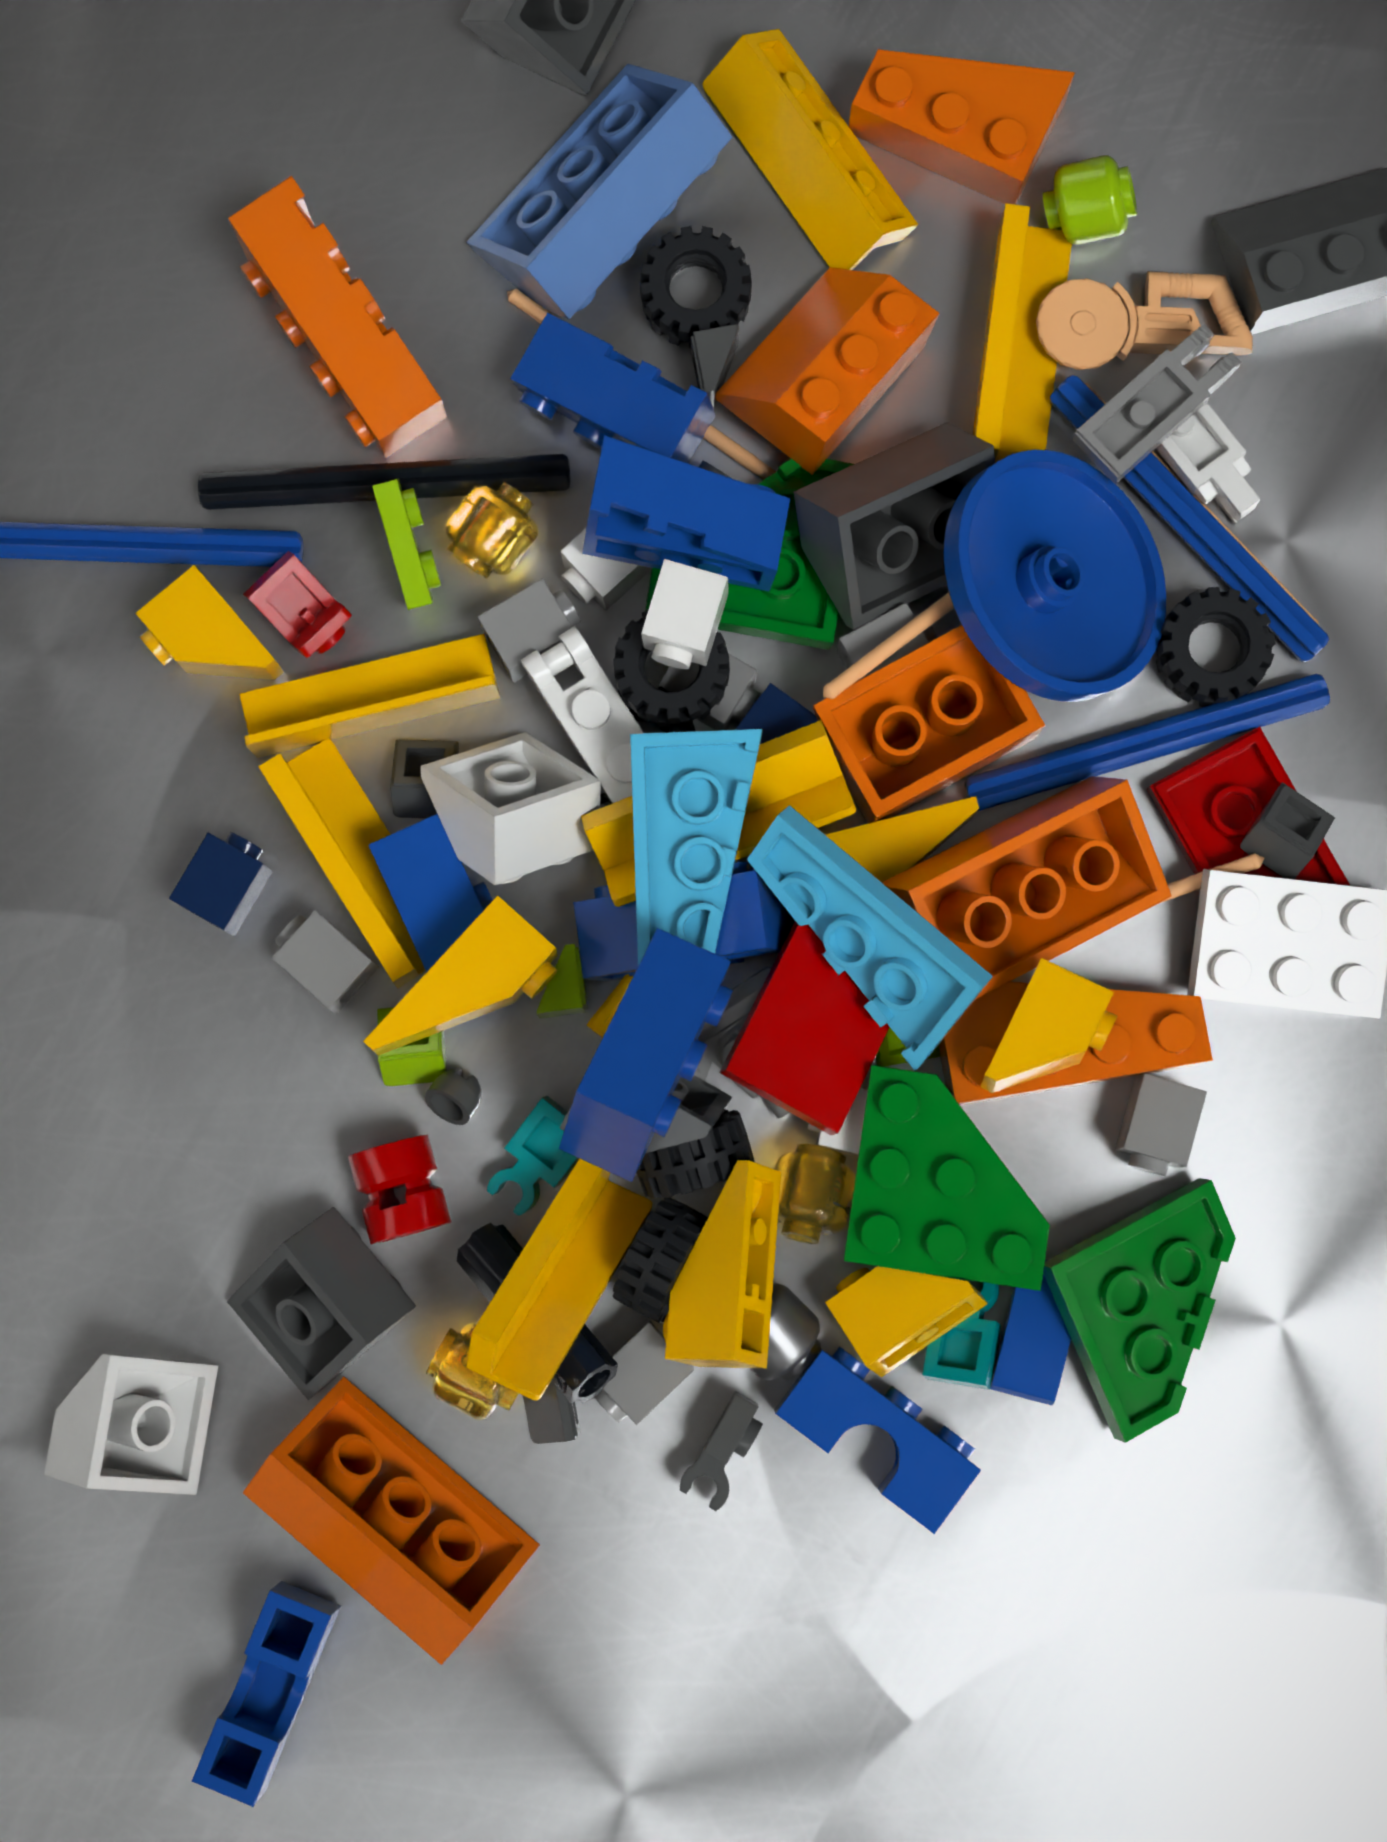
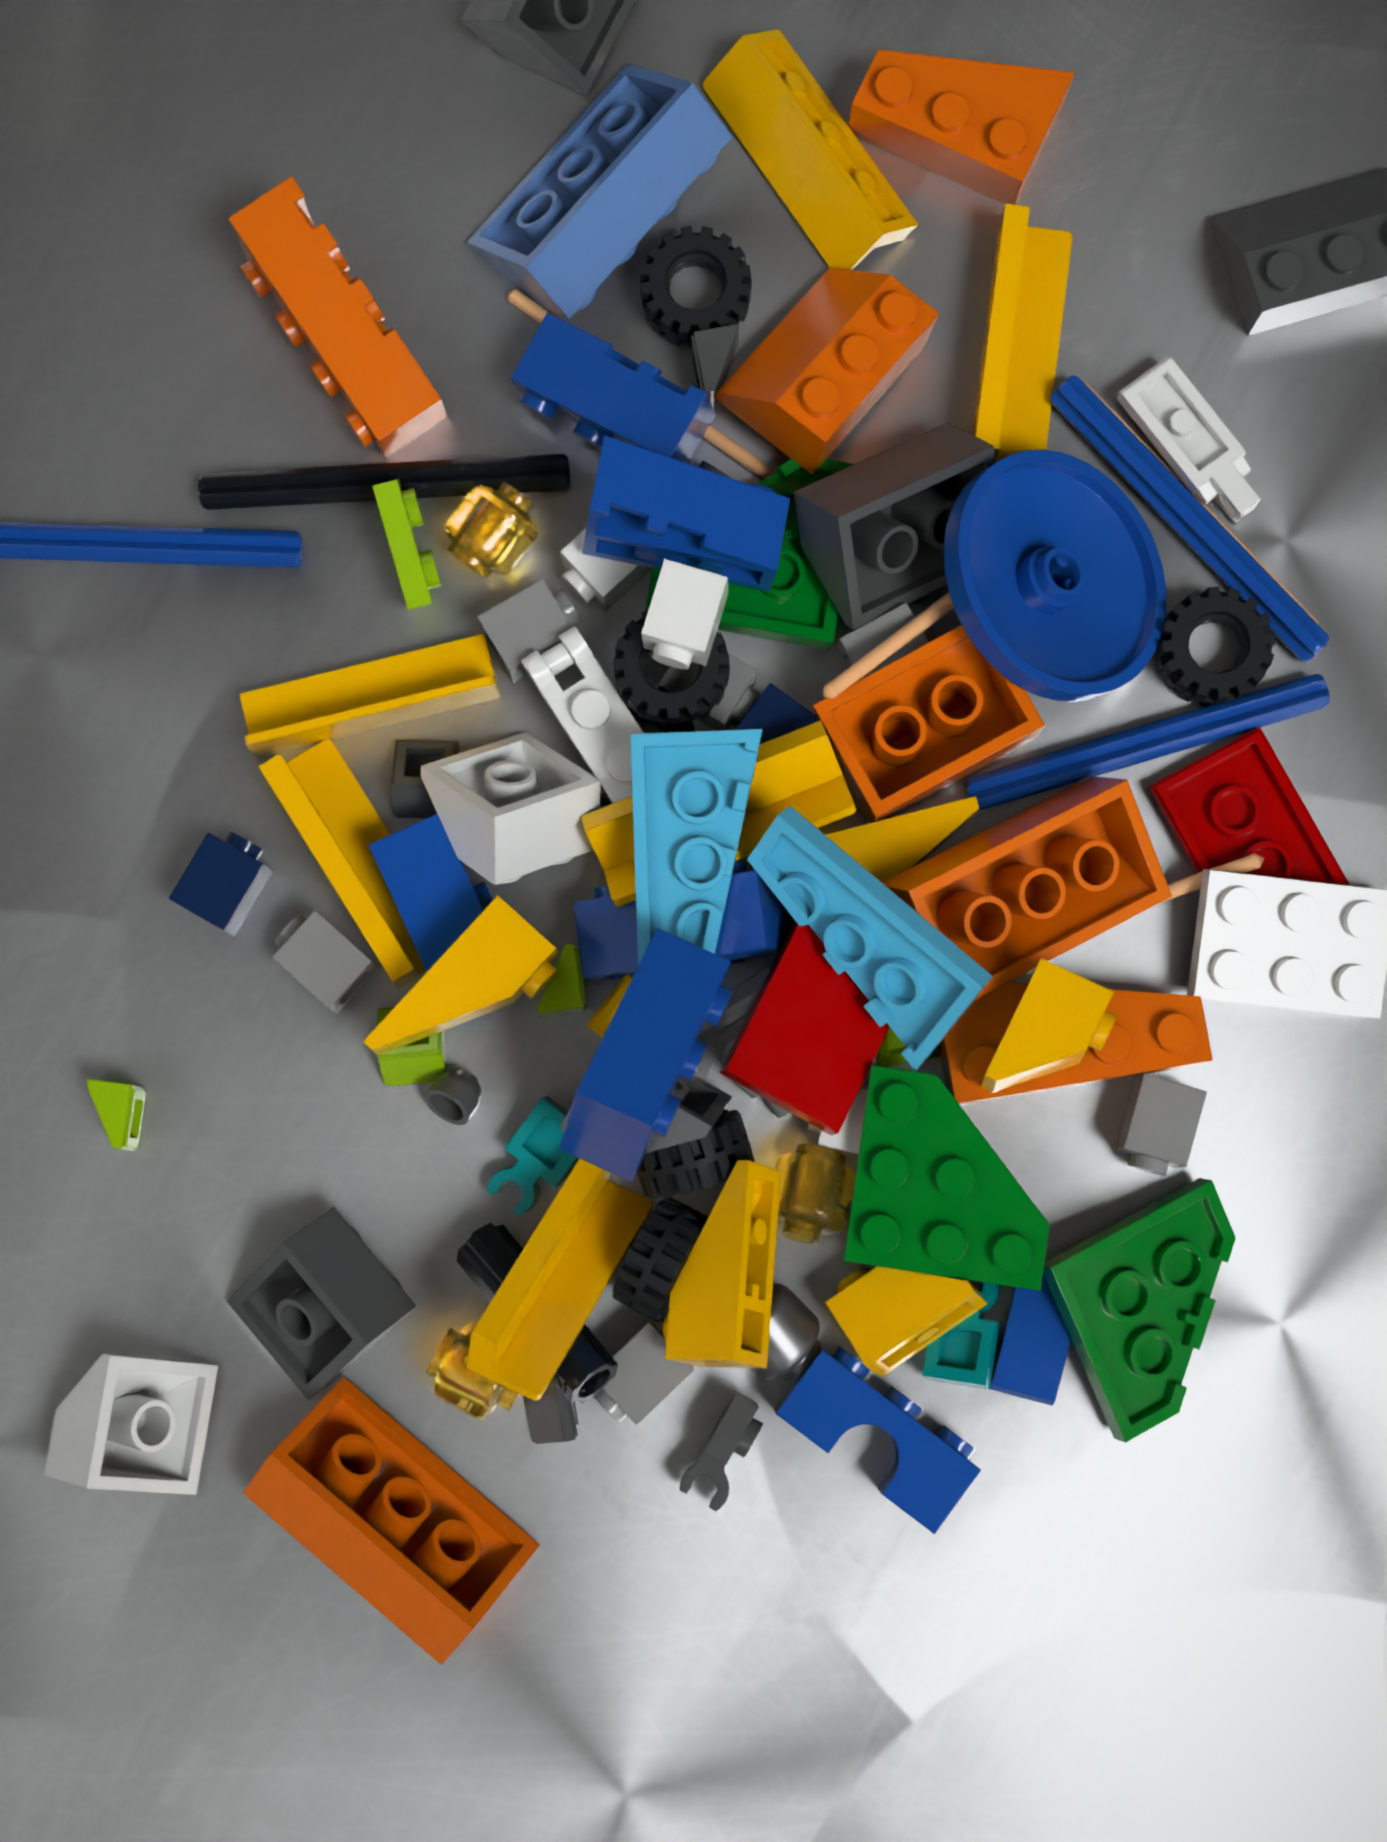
yellow slope [135,565,284,680] -> none
blue arch [192,1581,341,1807] -> none
bracket [243,551,352,658] -> none
red wheel [348,1134,452,1245] -> none
light nougat piece [1036,271,1253,371] -> none
lime head [1043,155,1138,245] -> none
light grey hinge [1072,324,1242,484] -> none
dark grey slope [1240,782,1335,879] -> none
none -> lime slope [86,1079,146,1151]

